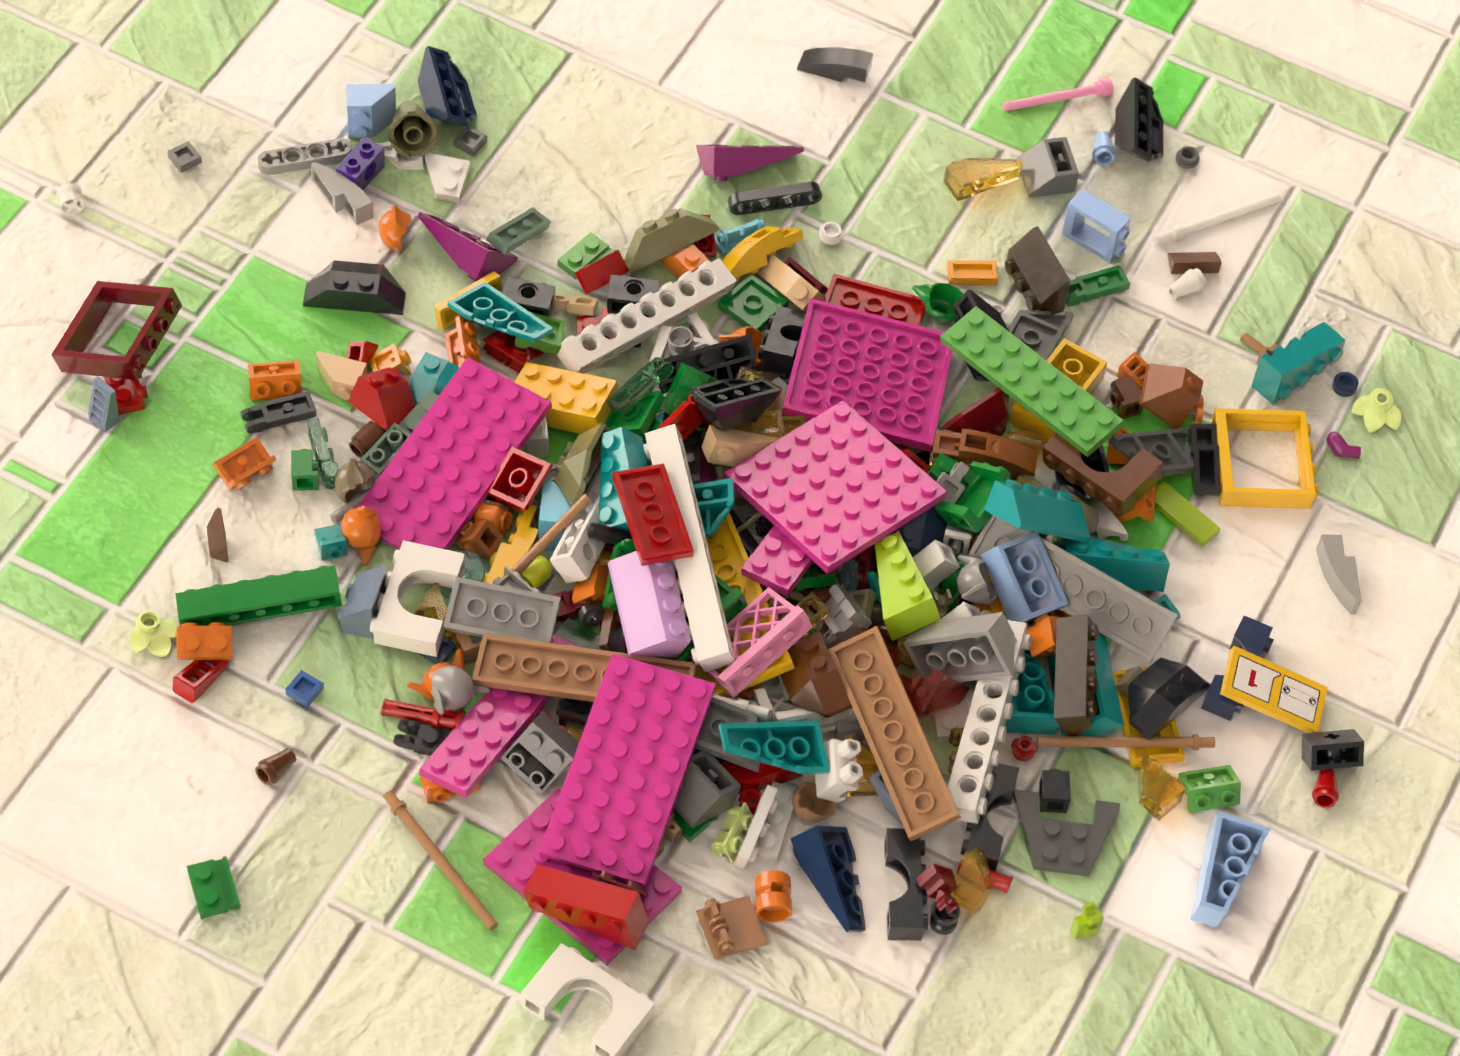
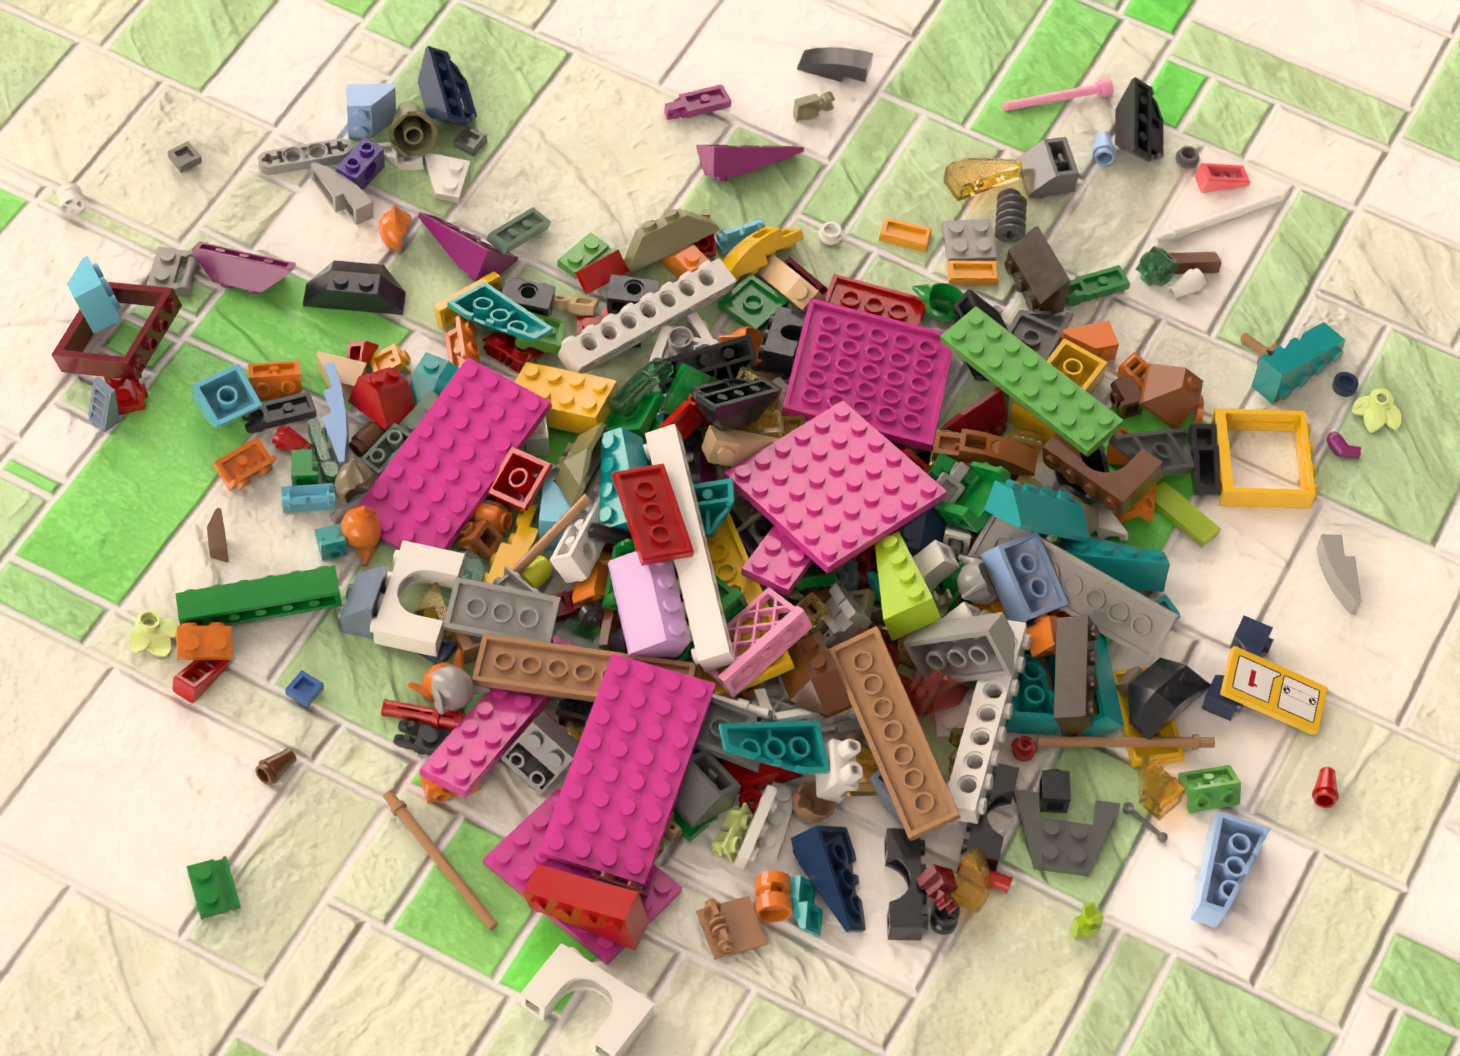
black beam [727,182,822,215] -> none
light blue window [1062,189,1131,263] -> none
black brick [1301,729,1364,771] -> none
none -> medium azure slope [67,256,122,334]
none -> light grey plate [147,246,199,297]
none -> wedge [192,241,296,294]
none -> medium azure slope [192,364,263,429]
none -> red cone [272,425,312,453]
none -> medium azure hinge [281,483,336,513]
none -> light blue slope [322,361,349,467]
none -> magenta hinge [664,84,732,120]
none -> teal slope [791,875,823,937]
none -> olive plate [793,92,835,122]
none -> light orange tile [879,217,932,252]
none -> light grey plate [941,219,997,262]
none -> dark grey piece [994,188,1027,242]
none -> orange slope [1059,321,1119,362]
none -> dark grey hinge [1123,802,1168,843]
none -> clear green brick [1136,246,1180,287]
none -> coral slope [1195,163,1250,192]

